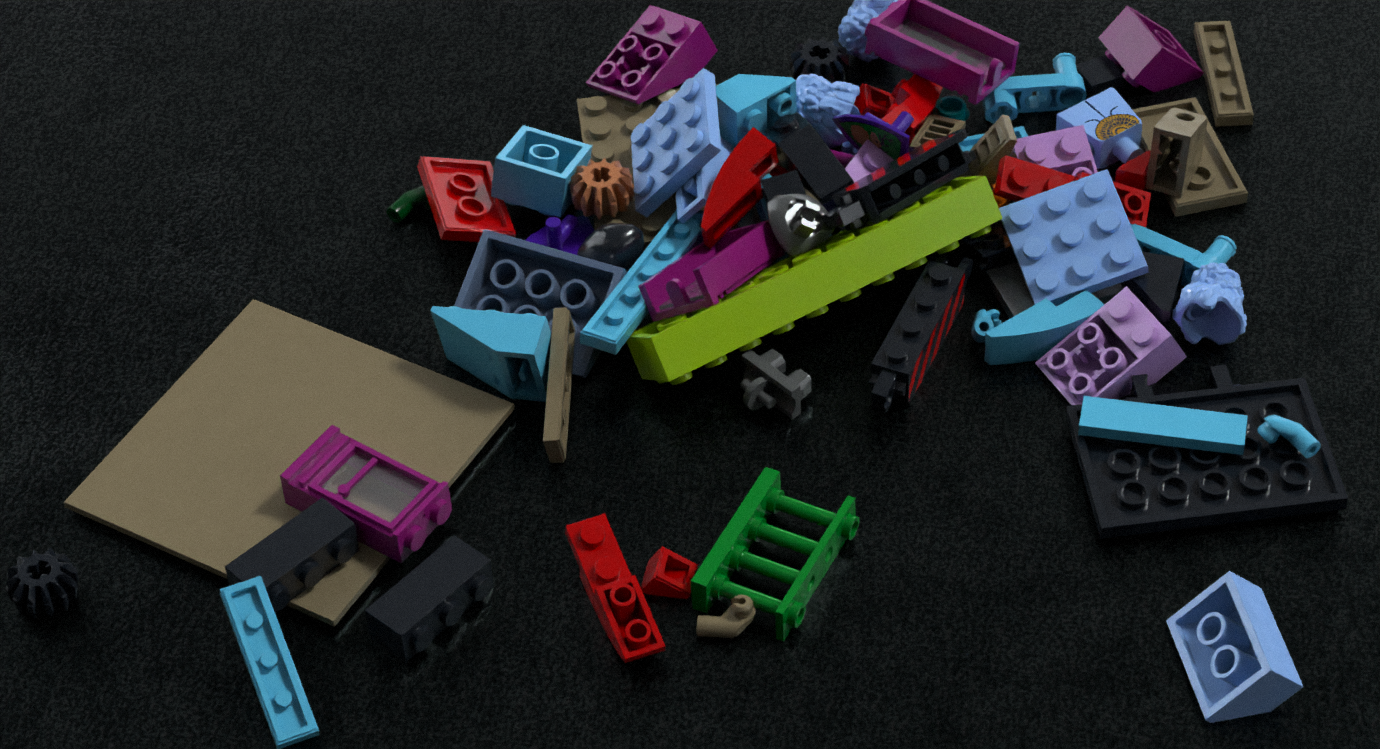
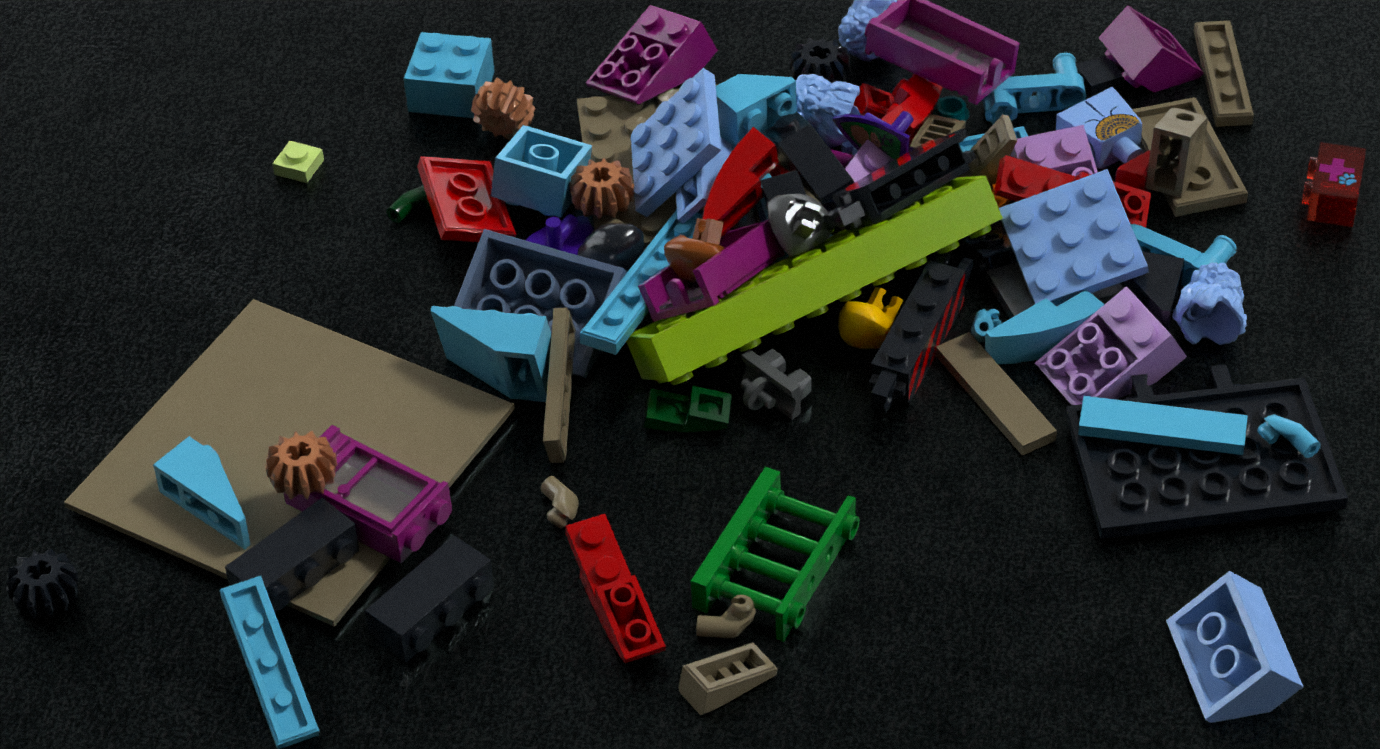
red slope [641,546,698,599] -> none
none -> medium azure slope [153,436,251,549]
none -> nougat gear [265,430,337,500]
none -> yellowish green plate [273,141,324,183]
none -> medium azure brick [404,32,494,118]
none -> nougat gear [471,78,535,140]
none -> dark tan arm [540,476,579,528]
none -> dark green slope [643,386,732,432]
none -> dark orange piece [664,218,725,284]
none -> dark tan slope [679,643,778,715]
none -> yellow piece [838,287,903,349]
none -> dark tan tile [936,332,1057,456]
none -> clear red brick [1302,142,1366,227]

